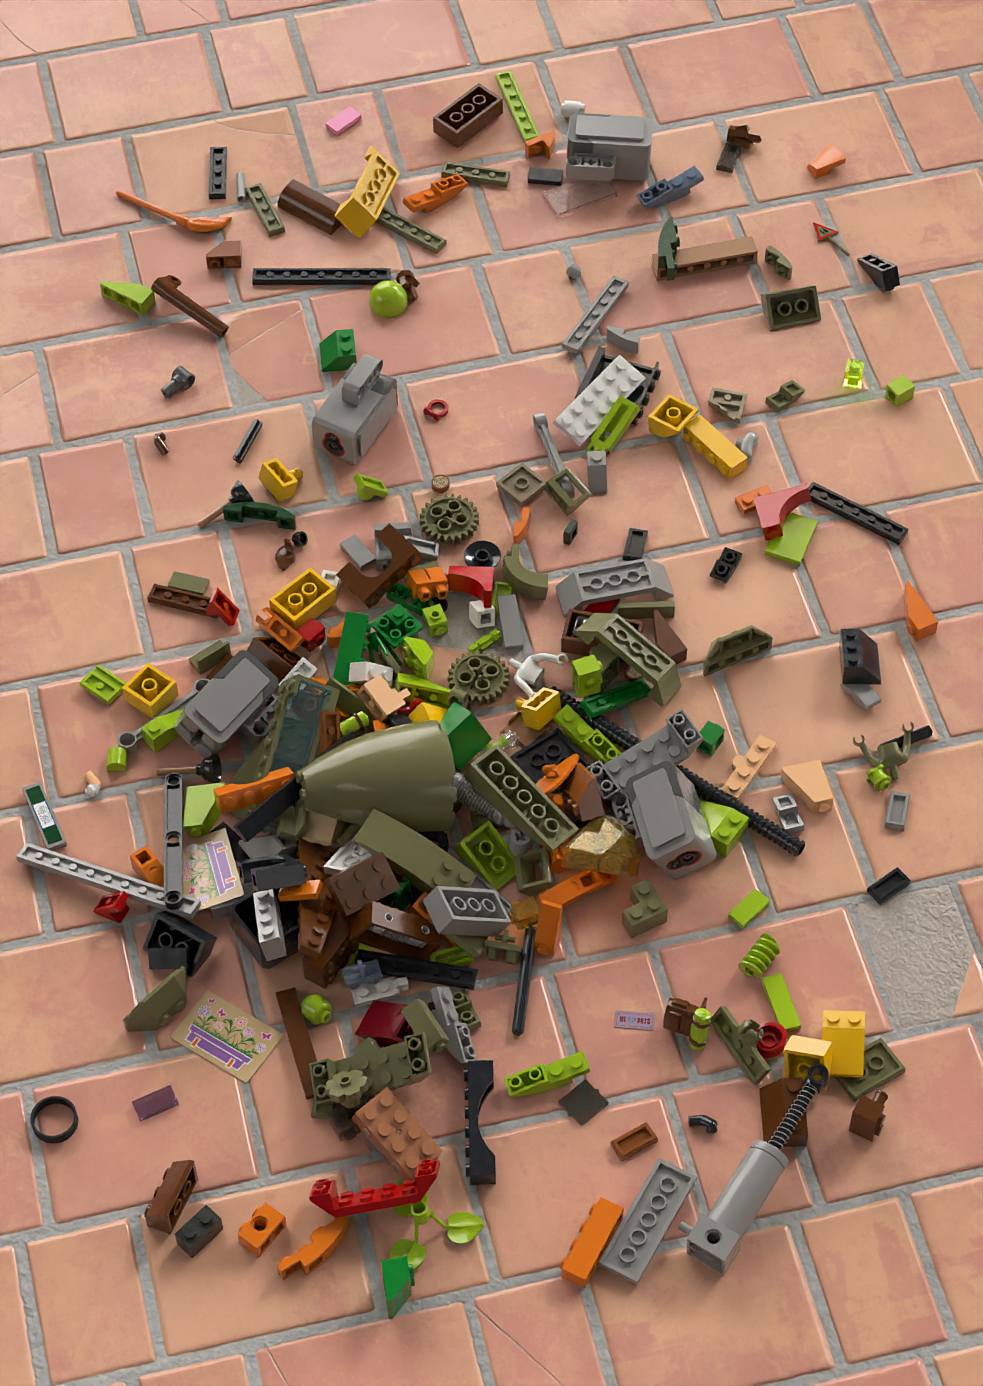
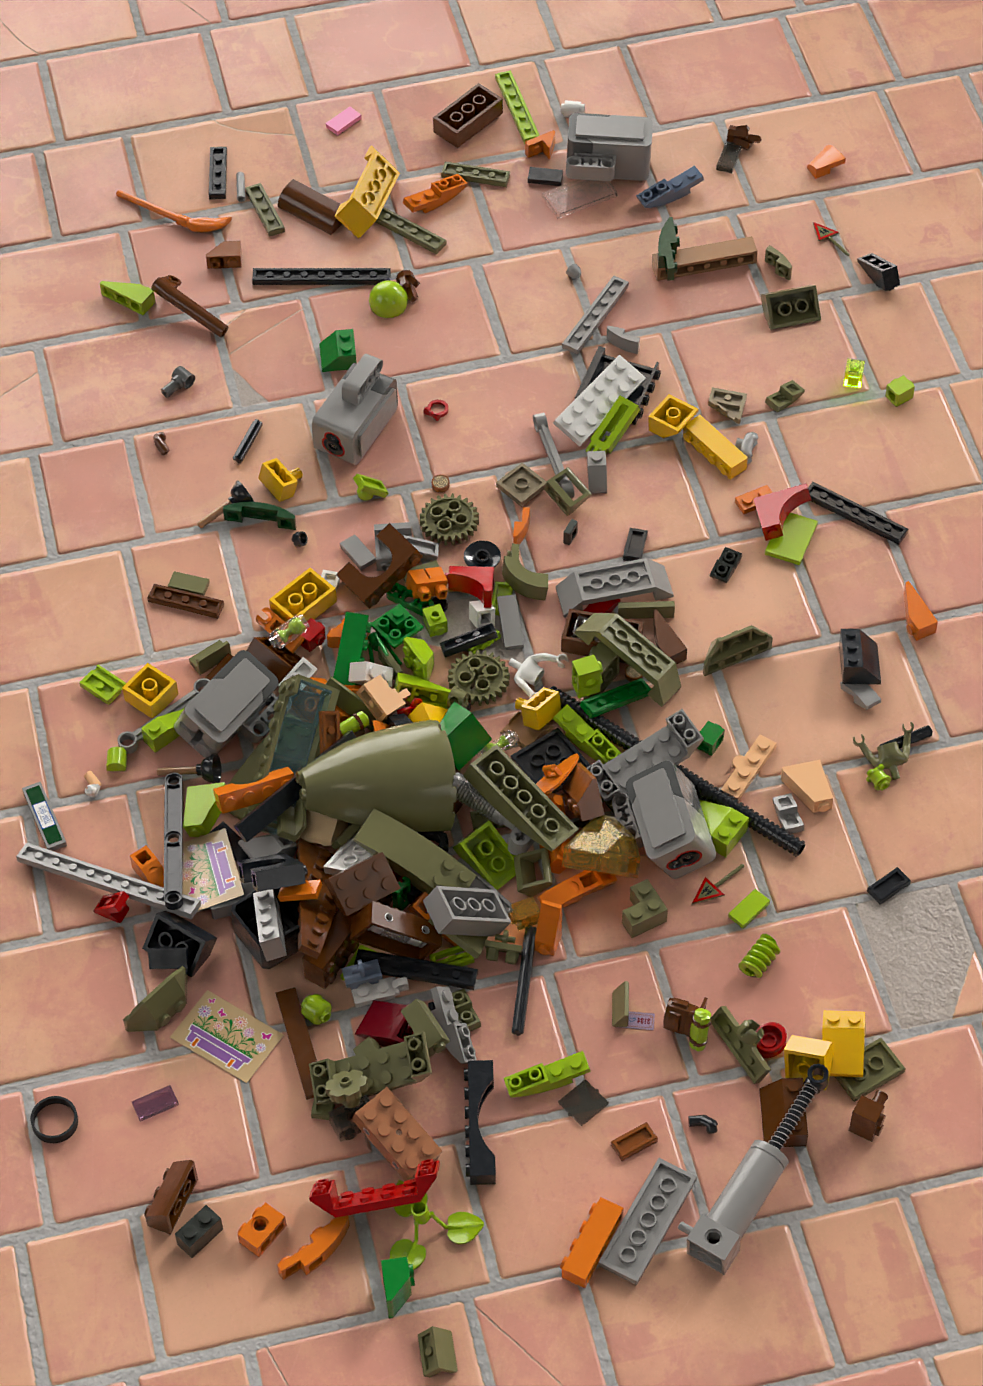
red slope [206,587,240,626] -> none
reddish brown piece [275,538,296,571] -> none
lime tile [762,973,802,1032] -> none
light grey tile [884,791,910,831] -> none
none -> clear piece [268,614,310,649]
none -> olive panel [418,1326,458,1378]
none -> black tile [439,623,498,658]
none -> olive slope [612,981,629,1027]
none -> piece [692,864,744,904]

